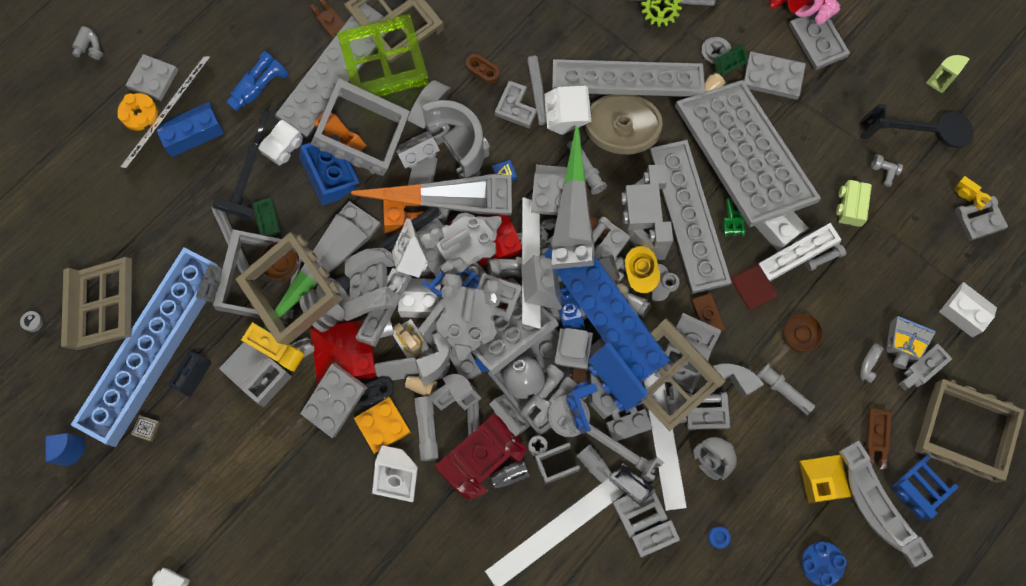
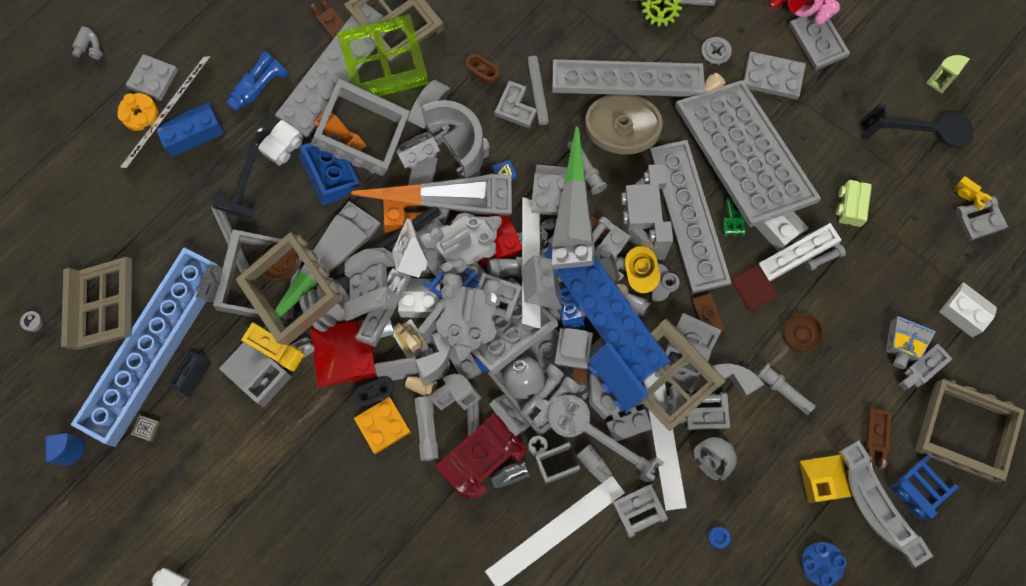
dark green plate [252,198,282,237] -> none
light grey plate [300,363,367,438] -> none
white slope [372,446,418,502] -> none
white slope [544,86,591,135] -> none
blue bracket [566,382,598,434] -> none
tile [609,464,655,506] -> none
light grey plate [631,520,680,558] -> none
dark green plate [713,44,748,76] -> none
light grey arm [860,343,883,383] -> none
light grey piece [871,154,903,187] -> none

